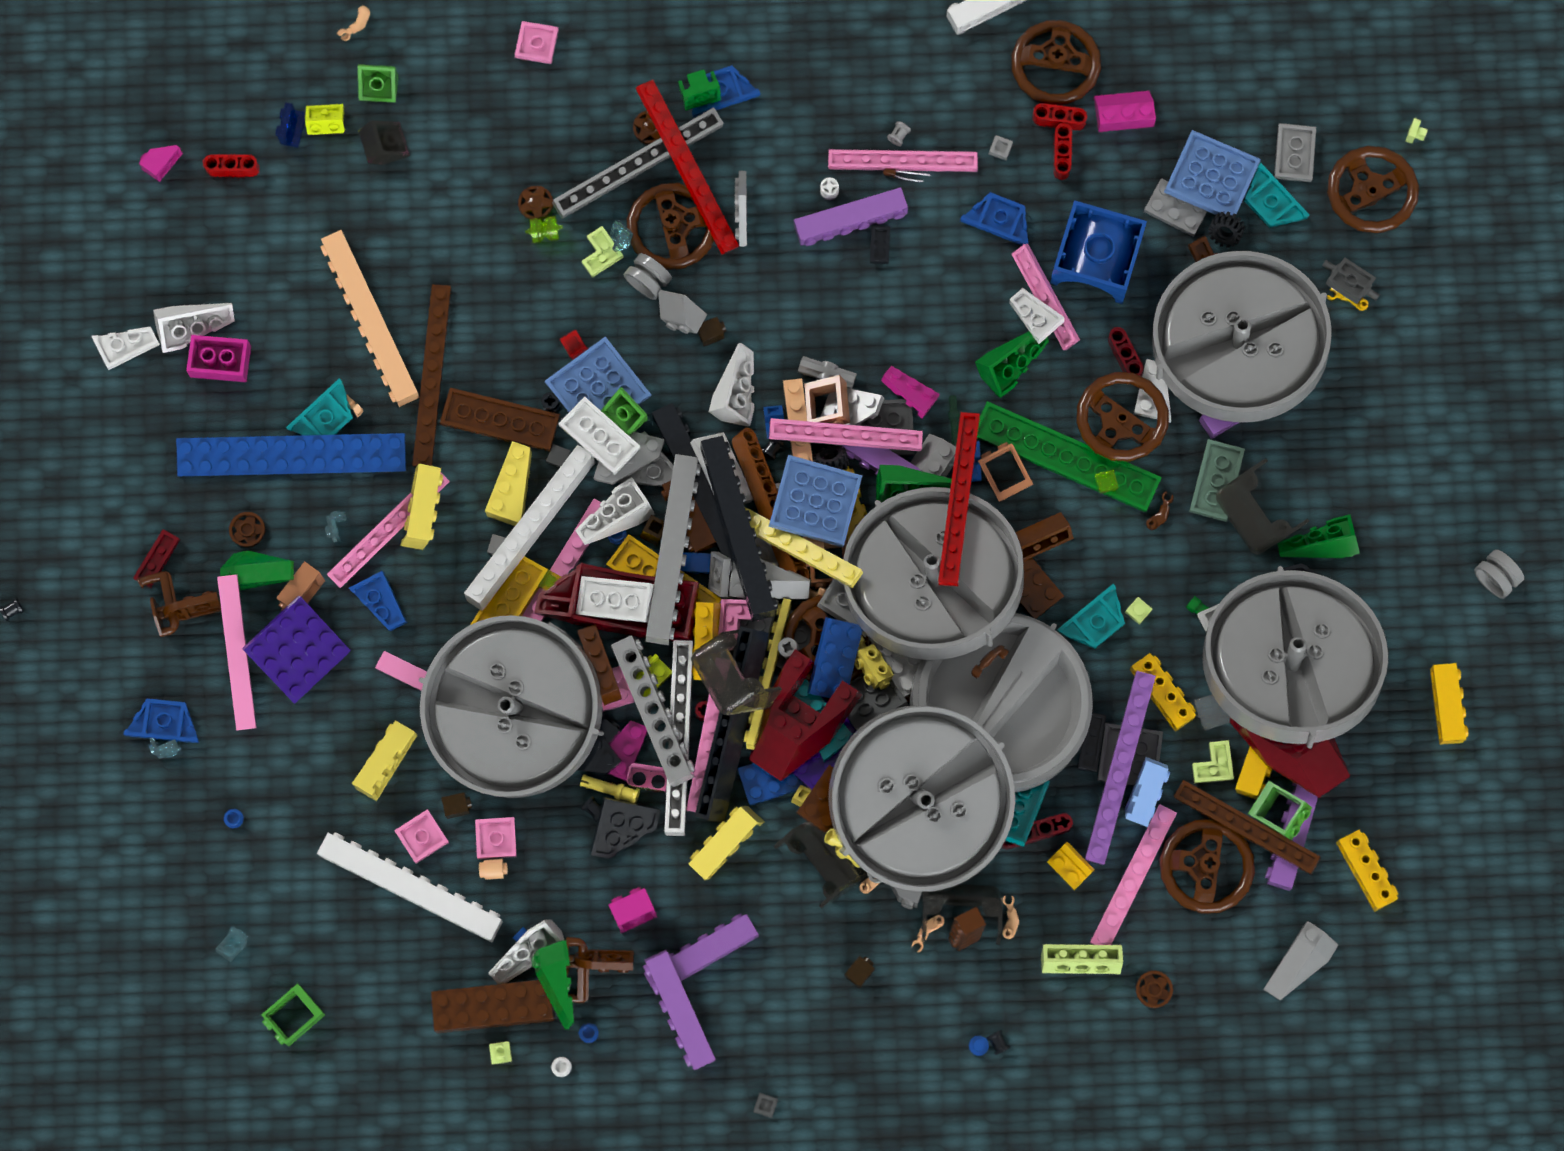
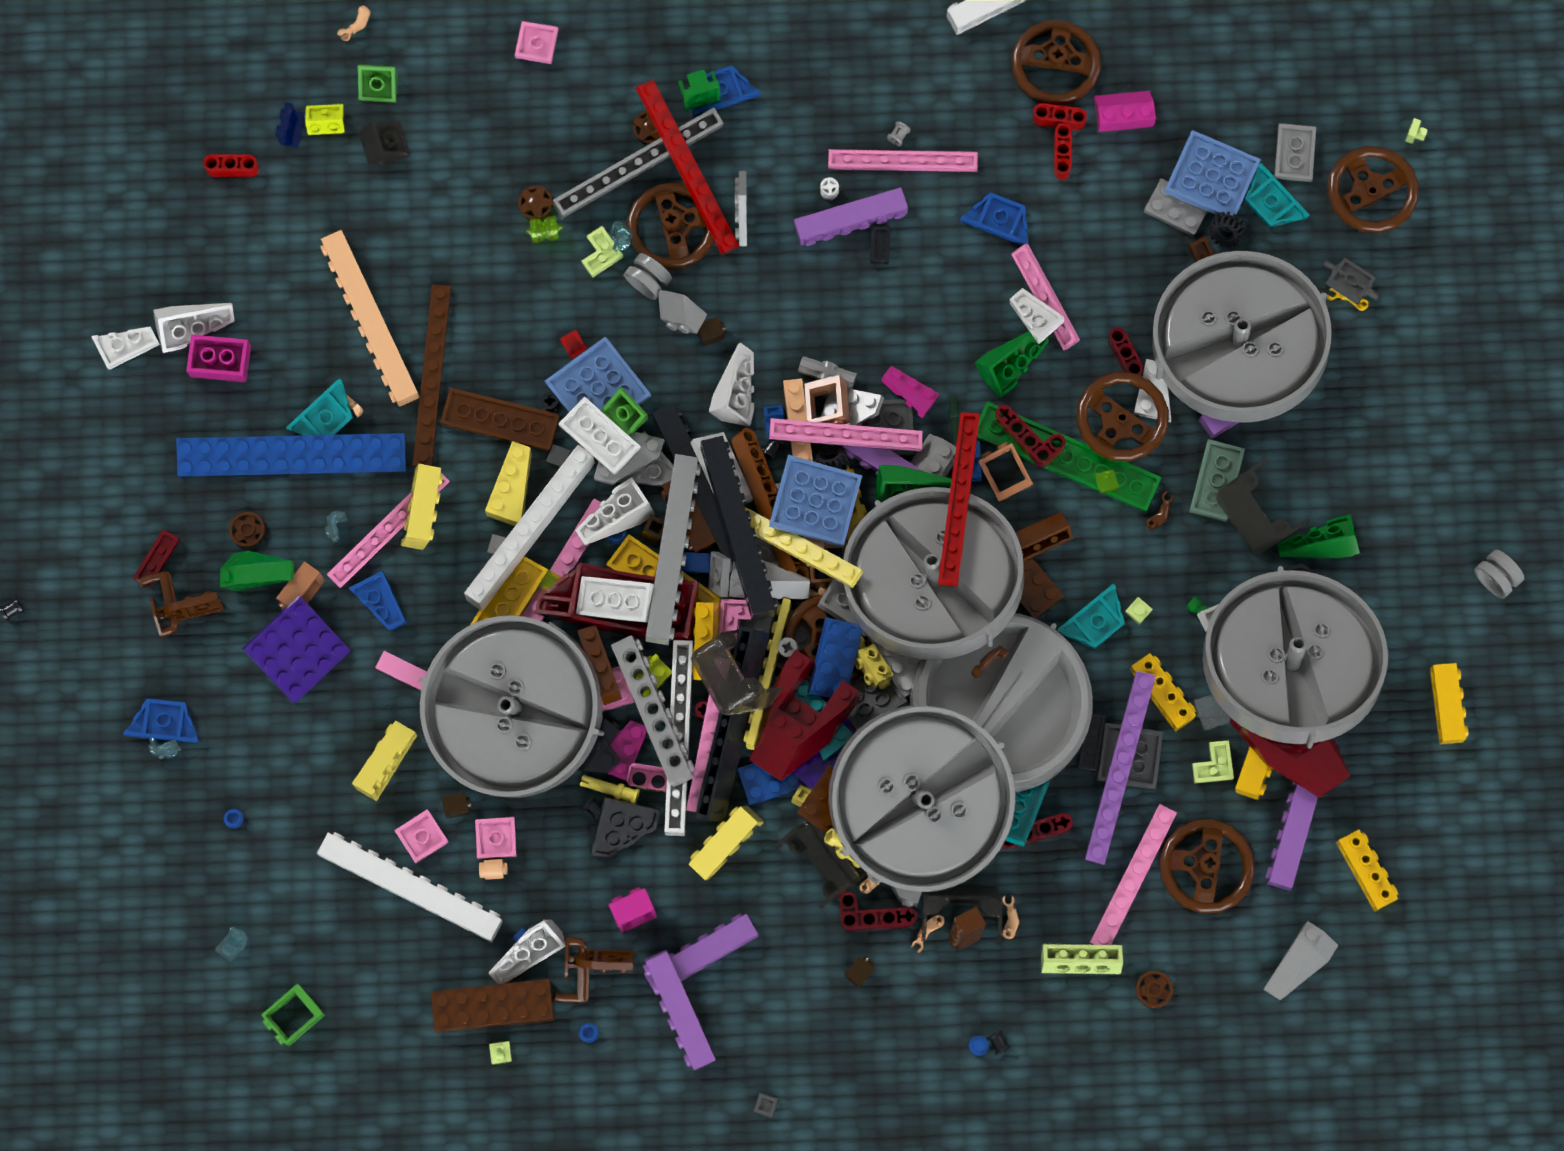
dark pink slope [139,145,183,182] -> none
bright pink tile [217,574,257,730] -> none
green wedge [531,940,574,1029] -> none
white plate [551,1057,571,1077] -> none
piece [883,169,930,182] -> none
light grey plate [989,135,1013,160] -> none
yellow plate [1047,842,1095,890] -> none
blue piece [1050,200,1147,304] -> none
light blue wedge [1124,757,1170,827] -> none
reddish brown plate [1174,780,1321,875] -> none
bright green window [1248,781,1312,840] -> none
none -> dark red beam [839,892,917,931]
none -> dark red beam [995,405,1066,467]

